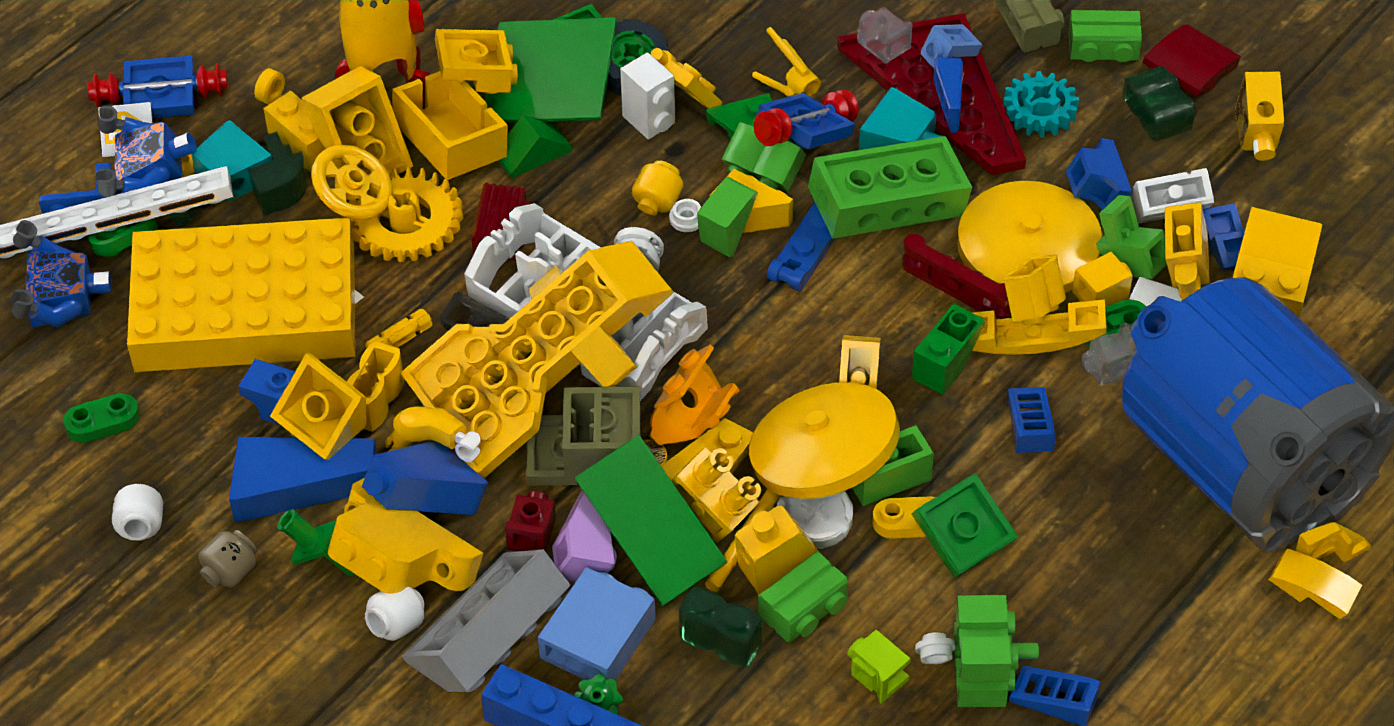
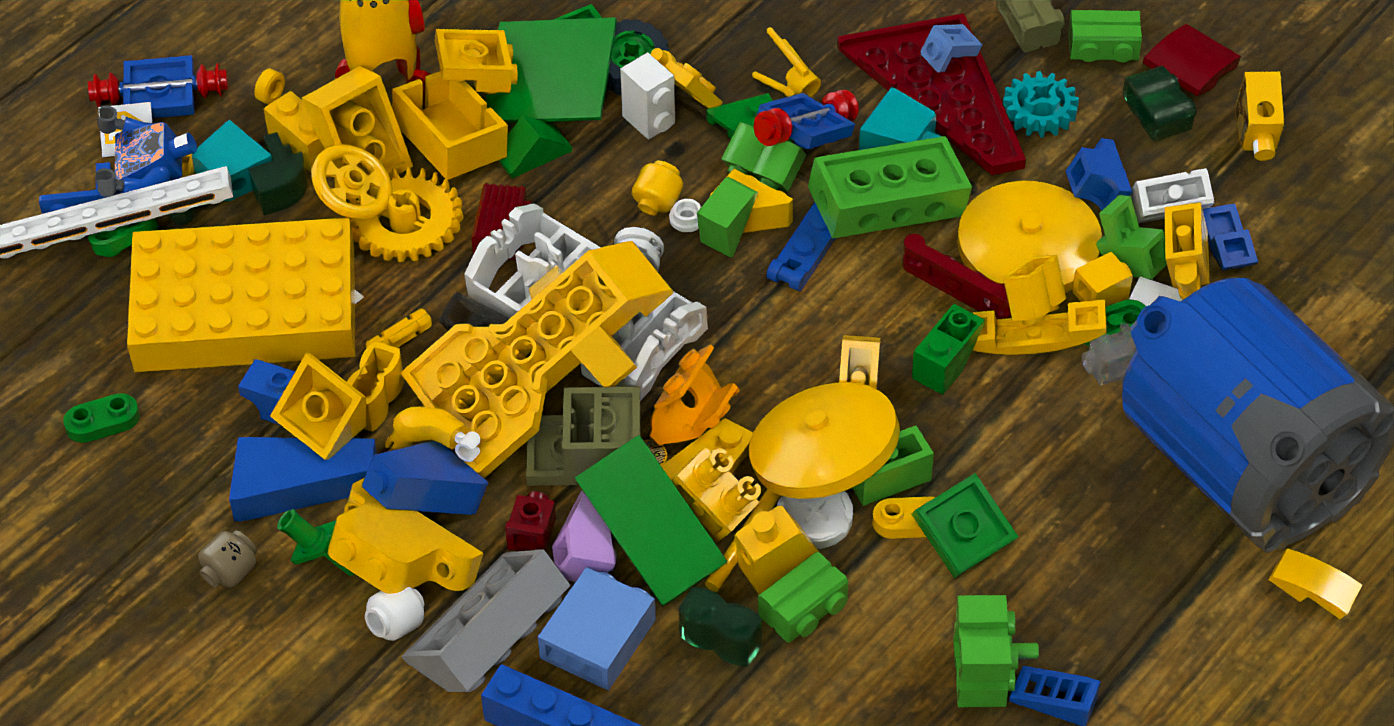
torso [10,220,112,327] -> none
white head [112,484,164,541] -> none
green plant [574,673,623,715] -> none
lime window [847,630,911,704] -> none
clear brick [858,7,912,64] -> none
white plate [915,633,955,664] -> none
blue slope [933,57,963,133] -> none
blue slope [1007,387,1056,453] -> none
yellow slope [1233,207,1323,317] -> none
yellow slope [1295,522,1371,562] -> none

